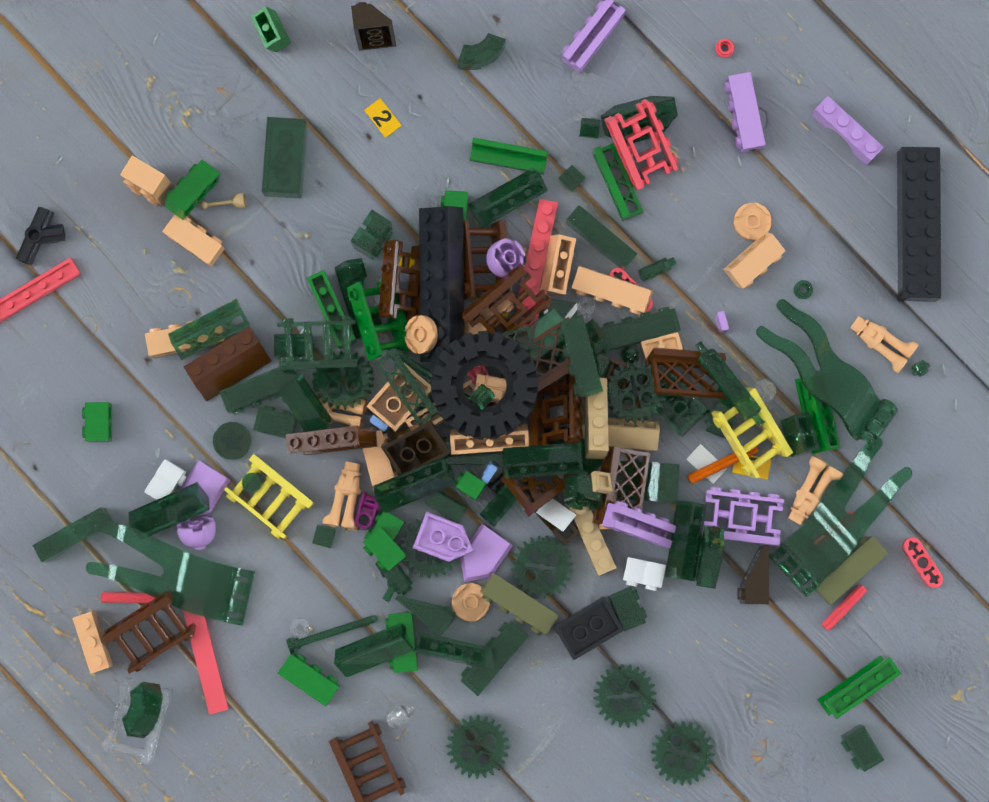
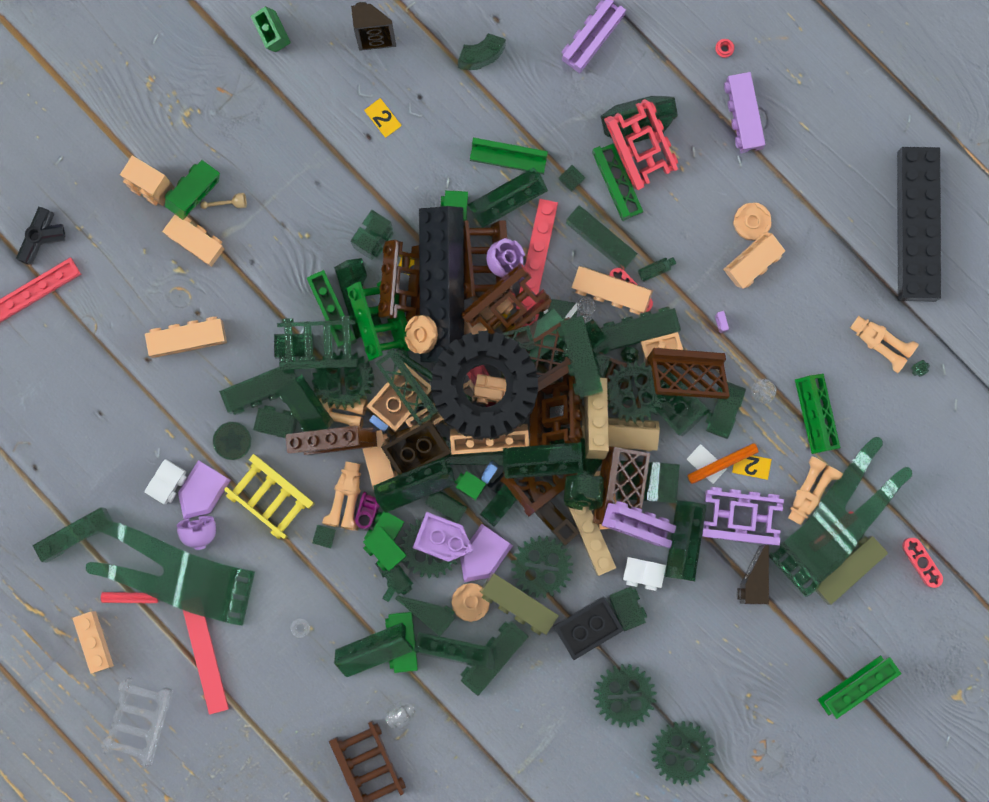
green brick [82,402,112,442] -> none
reddish brown fence [102,590,196,674] -> none
clear green brick [122,682,163,738] -> none
clear green brick [128,482,210,540] -> none
clear green fence [168,299,250,360] -> none
reddish brown slope [184,326,272,401] -> none
clear green tile [242,473,262,493] -> none
clear green brick [262,117,307,199] -> none
green brick [277,652,340,707] -> none
clear green piece [286,615,378,654] -> none
clear green gear [446,714,510,779] -> none
clear green slope [469,384,495,410] -> none
white sticker [536,499,576,532] -> none
light nougat brick [540,234,576,296] -> none
clear green slope [579,118,600,139] -> none
tan tile [591,471,612,494] -> none
clear green plate [695,341,765,427] -> none
clear green brick [696,526,724,589] -> none
light yellow fence [711,387,793,478] -> none
clear green flag [756,299,898,451] -> none
clear green brick [781,412,820,458] -> none
clear green plate [794,280,813,299] -> none
lavender arch [811,96,884,166] -> none
coral axle [822,584,867,631] -> none
clear green brick [841,724,884,772] -> none

